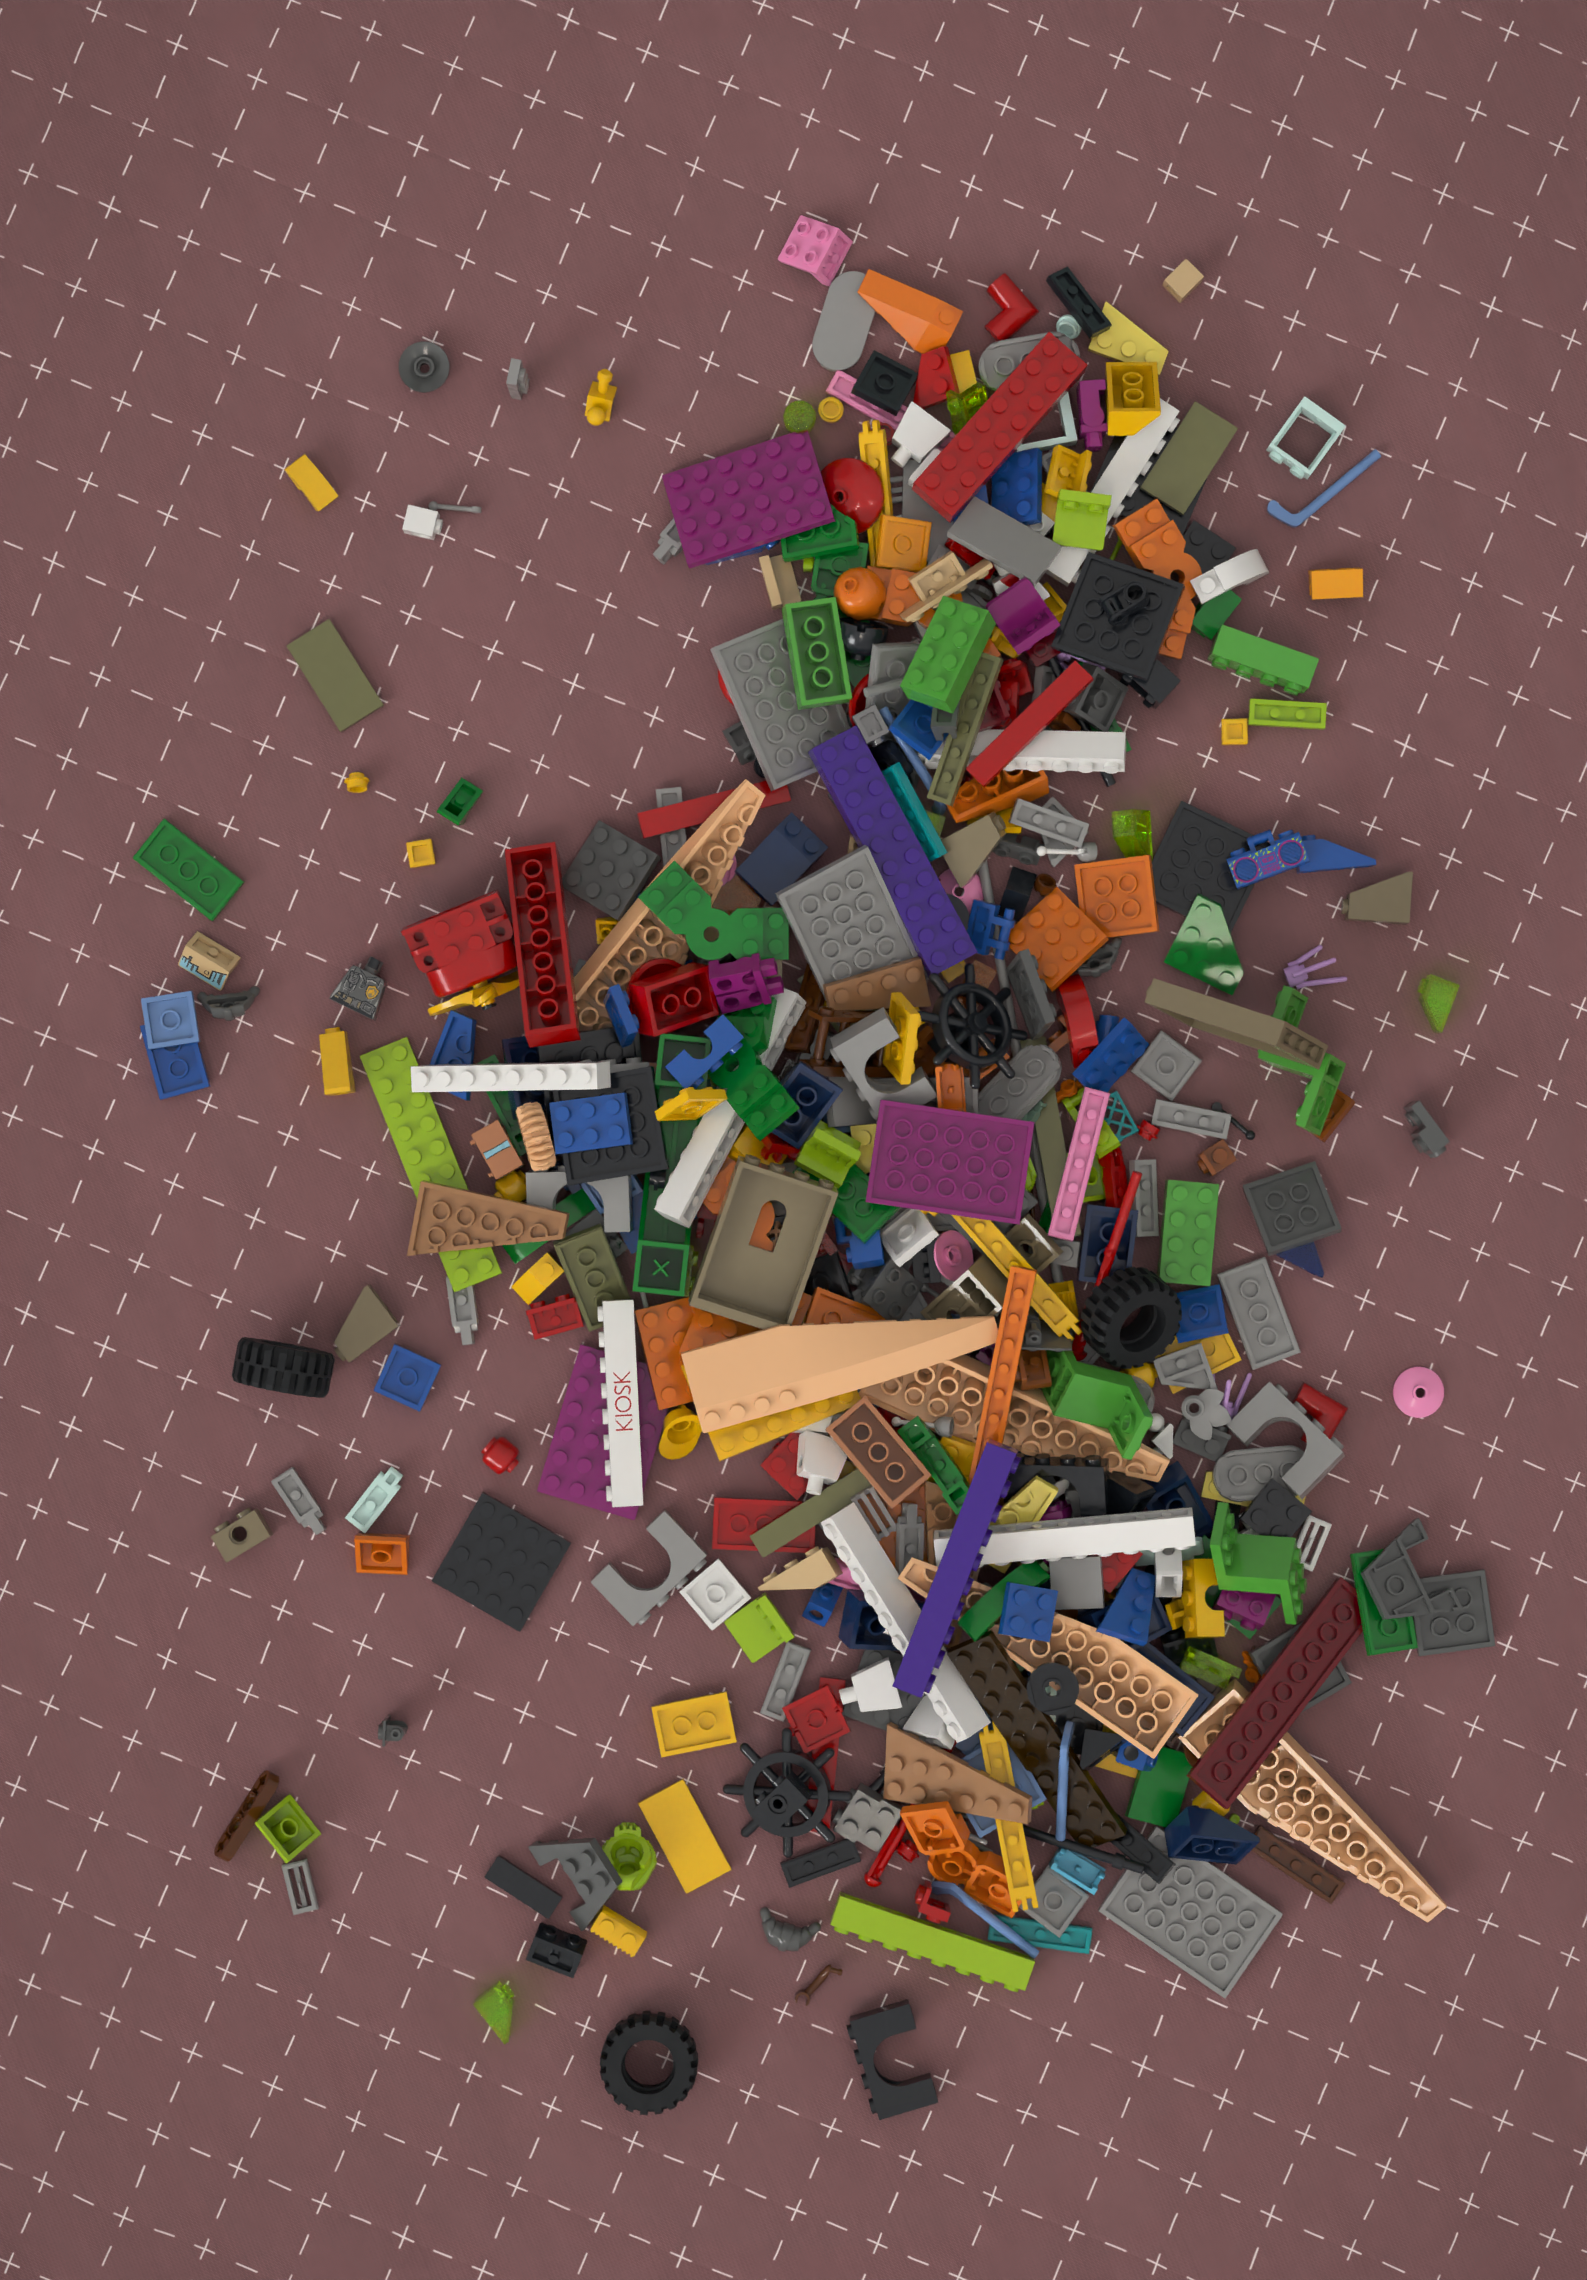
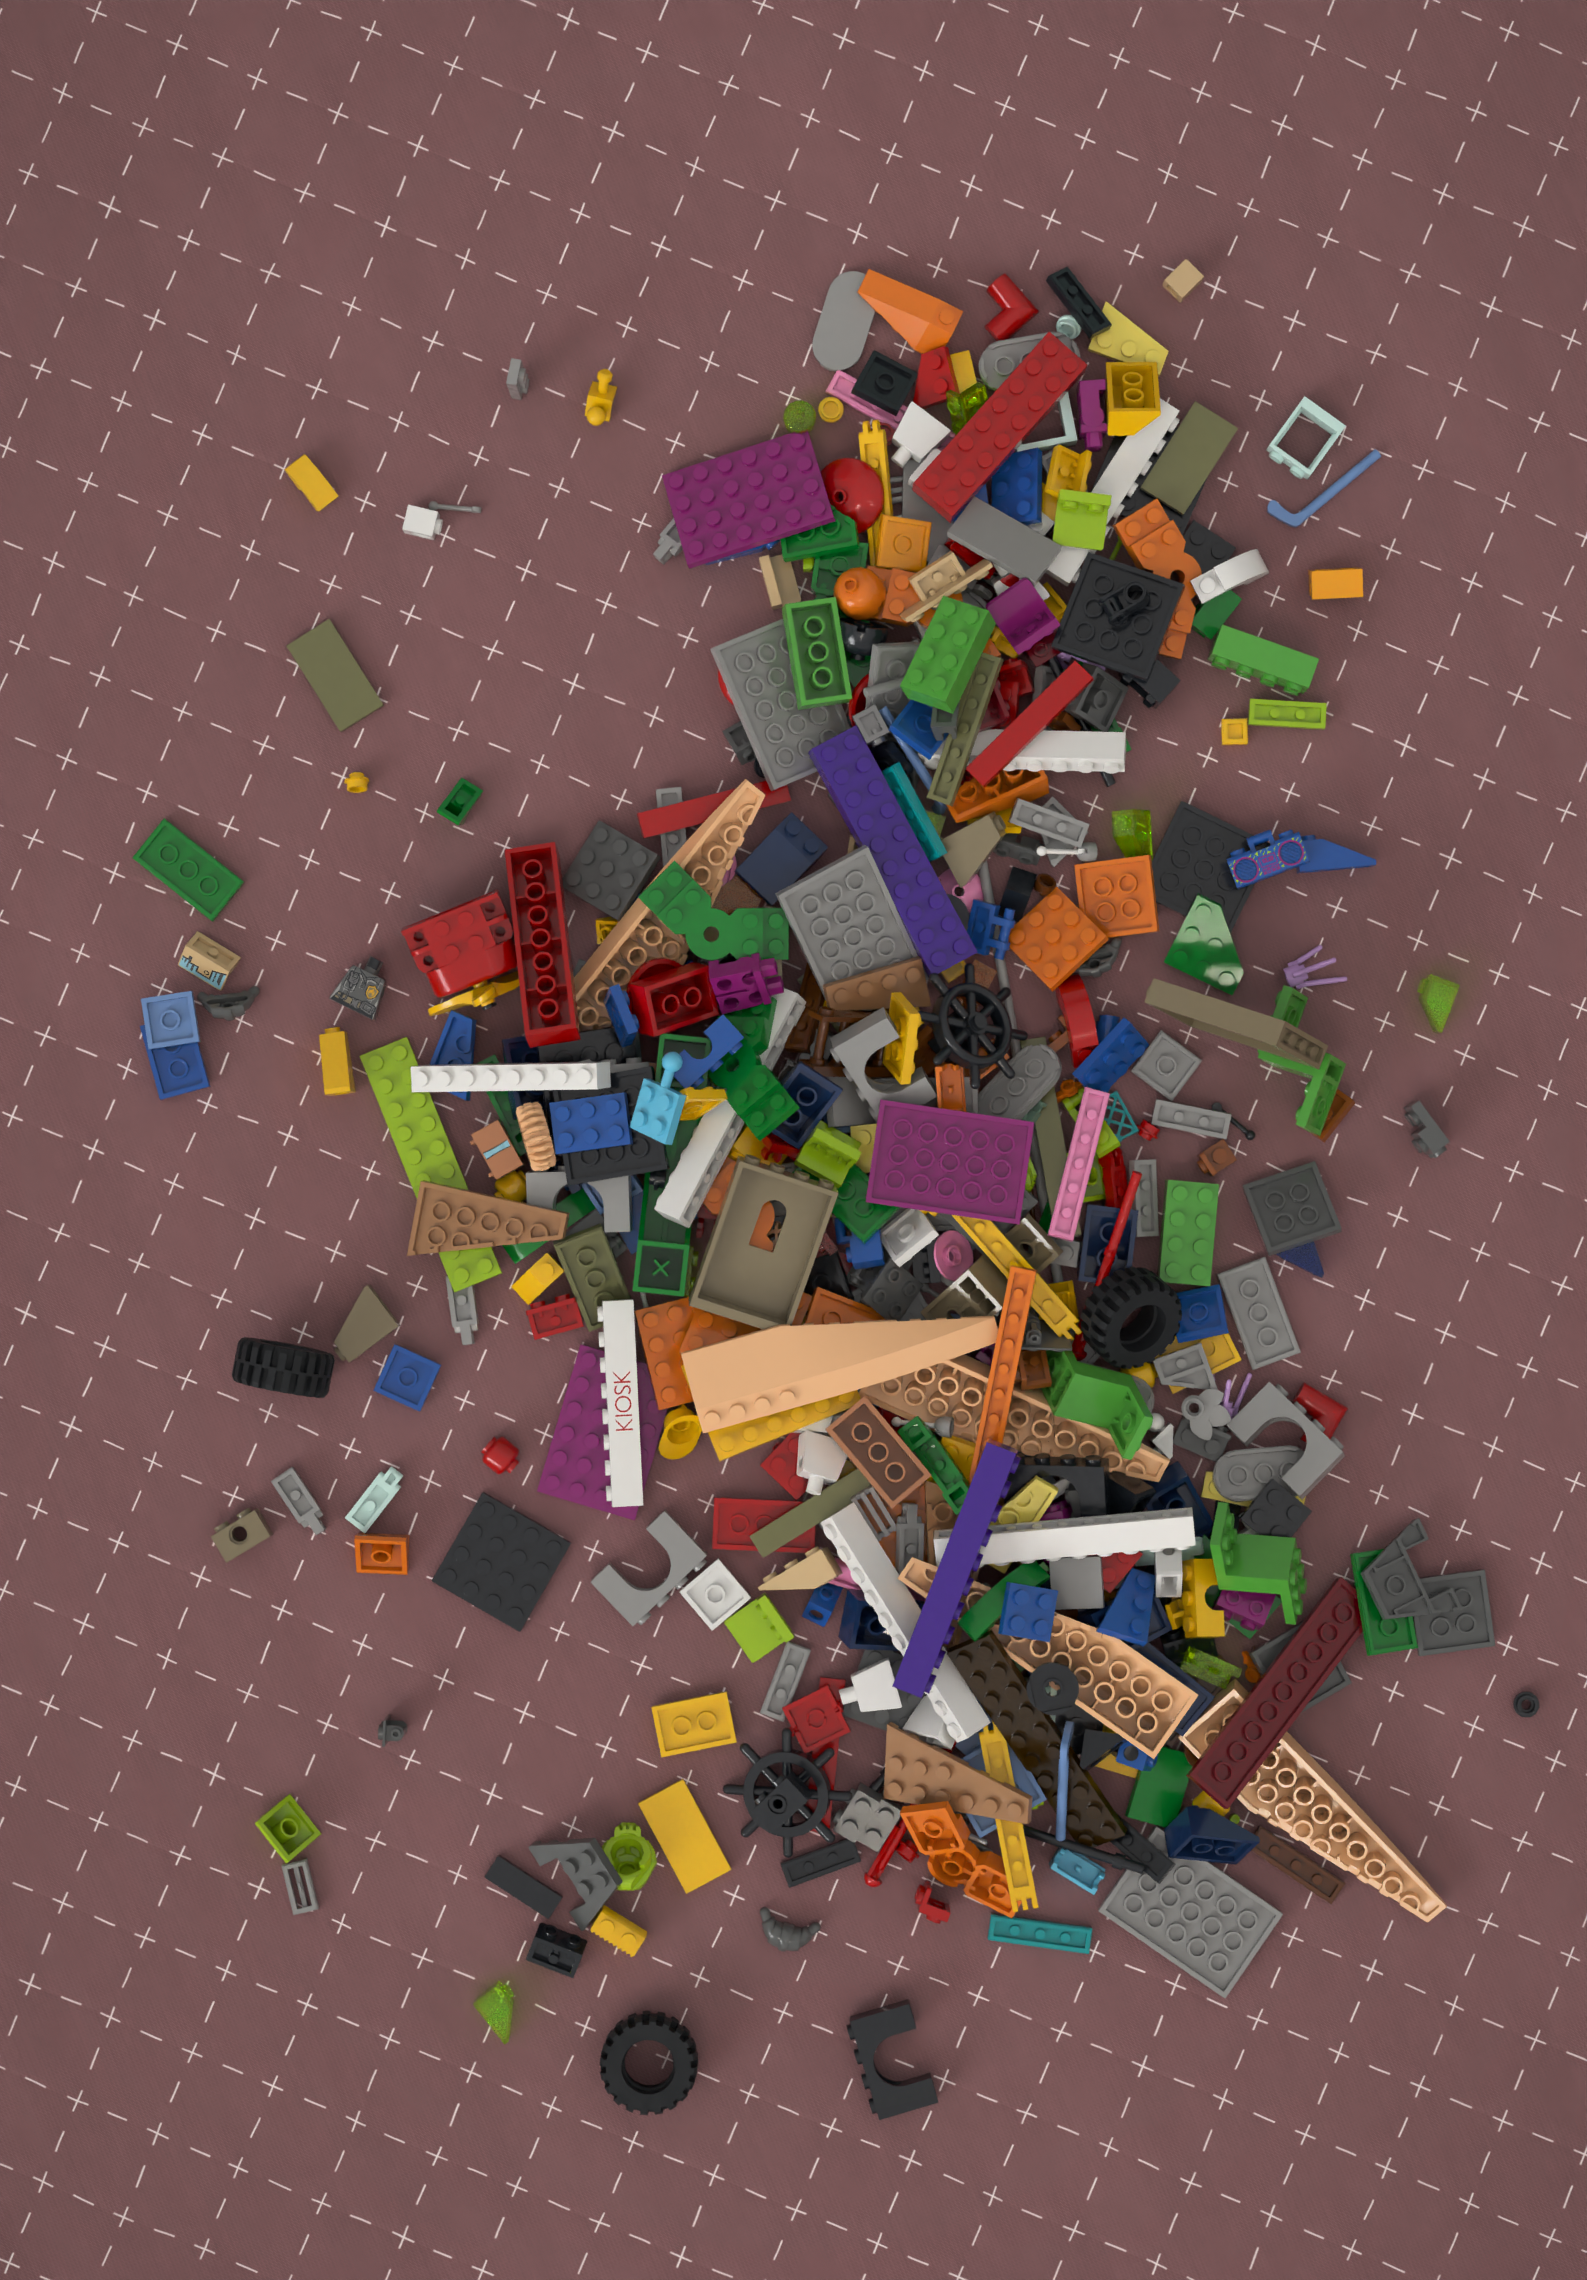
reddish brown beam [214,1770,279,1862] -> none
dark grey dish [399,341,450,393] -> none
yellow tile [406,839,436,868] -> none
bright pink bracket [778,215,853,287] -> none
reddish brown piece [795,1964,843,2006] -> none
lime brick [830,1892,1035,1992] -> none
medium blue piece [931,1881,1039,1959] -> none
dark grey plate [1006,949,1056,1040] -> none
light grey tile [1019,1865,1089,1938] -> none
white tile [1296,1515,1332,1572] -> none
dark tan slope [1341,872,1413,925] -> none
bright pink dish [1393,1367,1444,1418] -> none
none -> medium azure plate [630,1052,687,1145]
none -> black plate [1513,1692,1539,1718]

